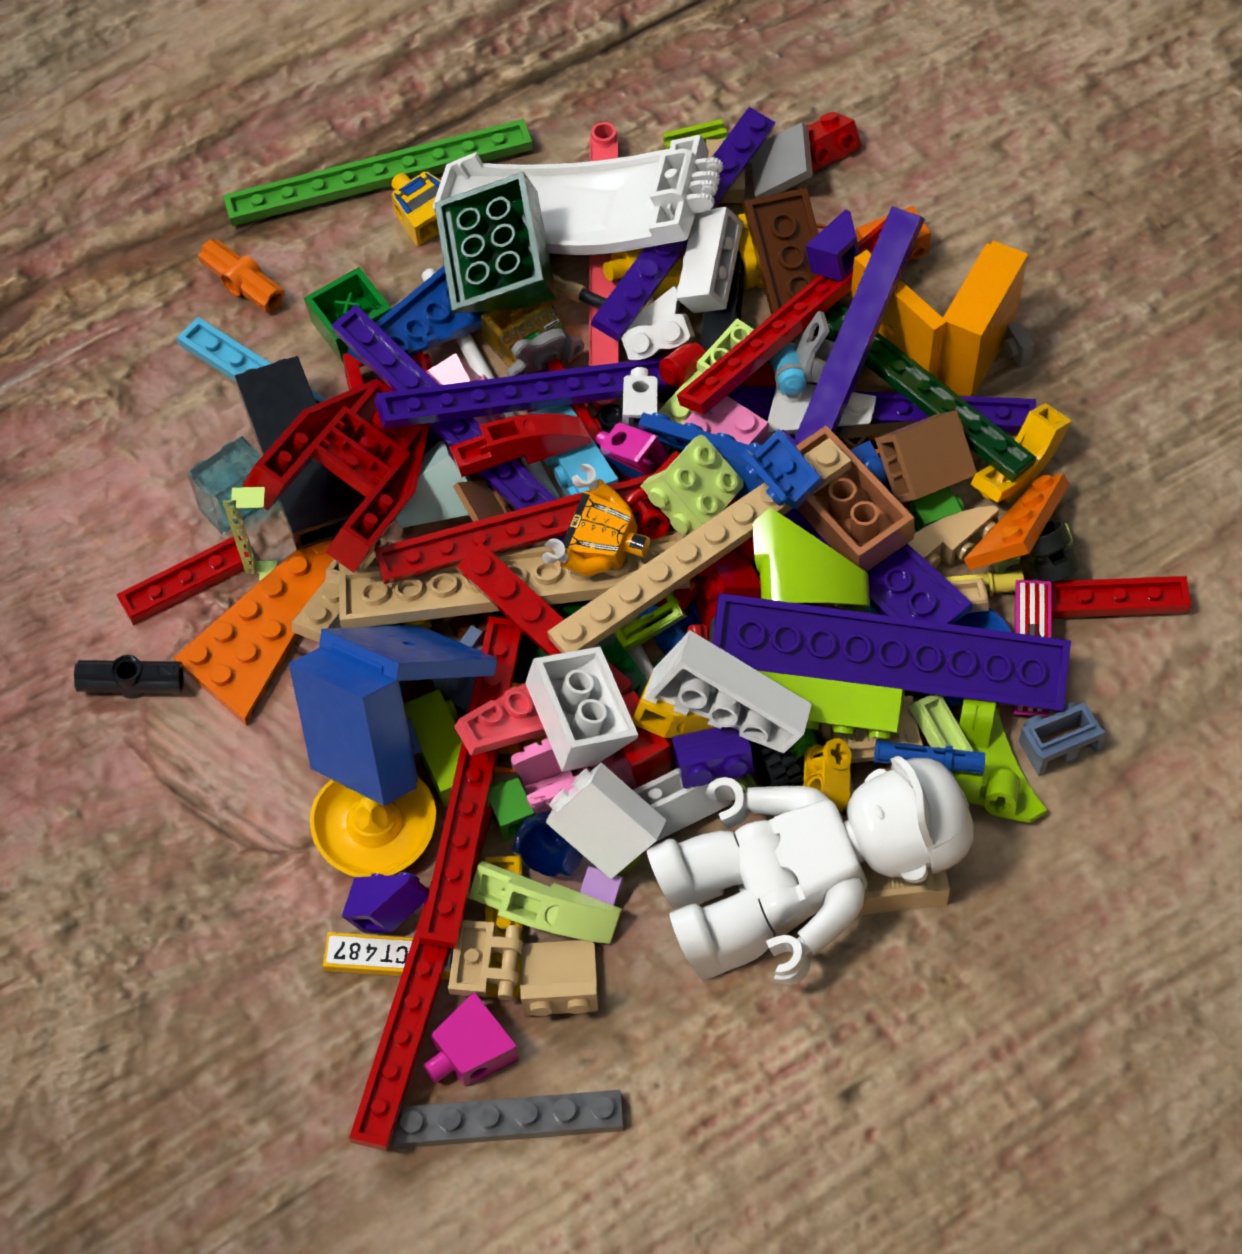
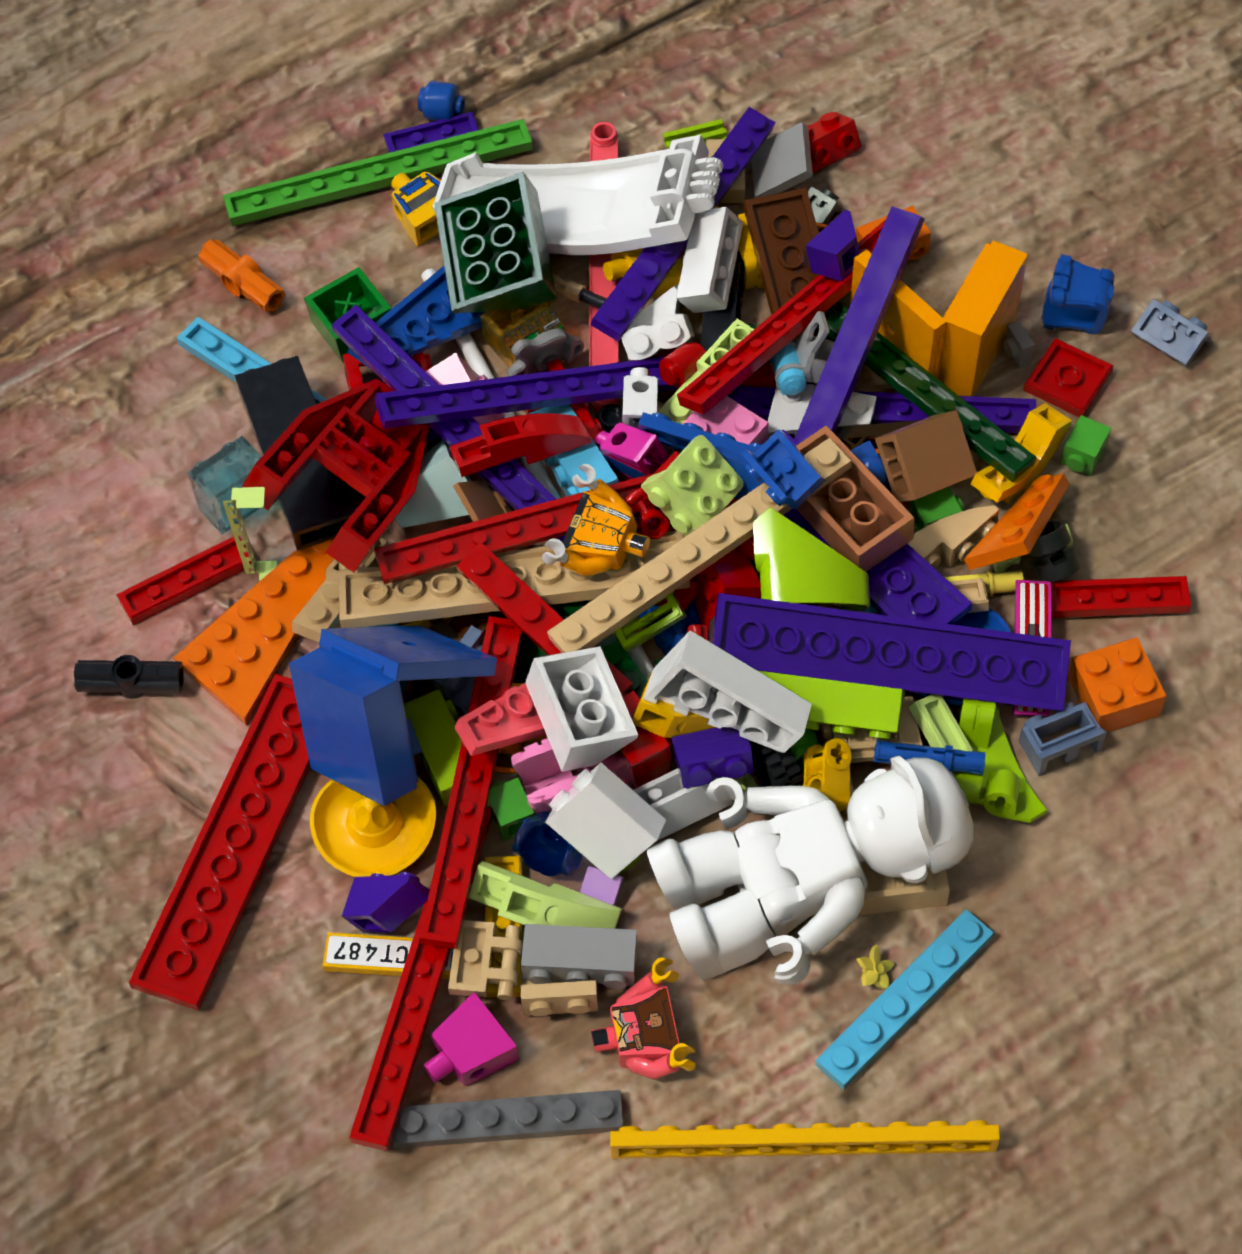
none -> red plate [128,674,310,1011]
none -> dark purple tile [383,112,479,153]
none -> blue head [418,81,465,121]
none -> light grey brick [521,924,638,989]
none -> torso [591,957,696,1080]
none -> yellow plate [610,1120,1000,1159]
none -> bracket [808,186,843,232]
none -> medium azure plate [815,909,994,1090]
none -> light yellow plant [857,945,894,990]
none -> red tile [1023,338,1114,417]
none -> blue piece [1041,254,1115,334]
none -> bright green brick [1060,415,1112,476]
none -> orange brick [1067,637,1167,732]
none -> sand blue bracket [1131,299,1211,367]

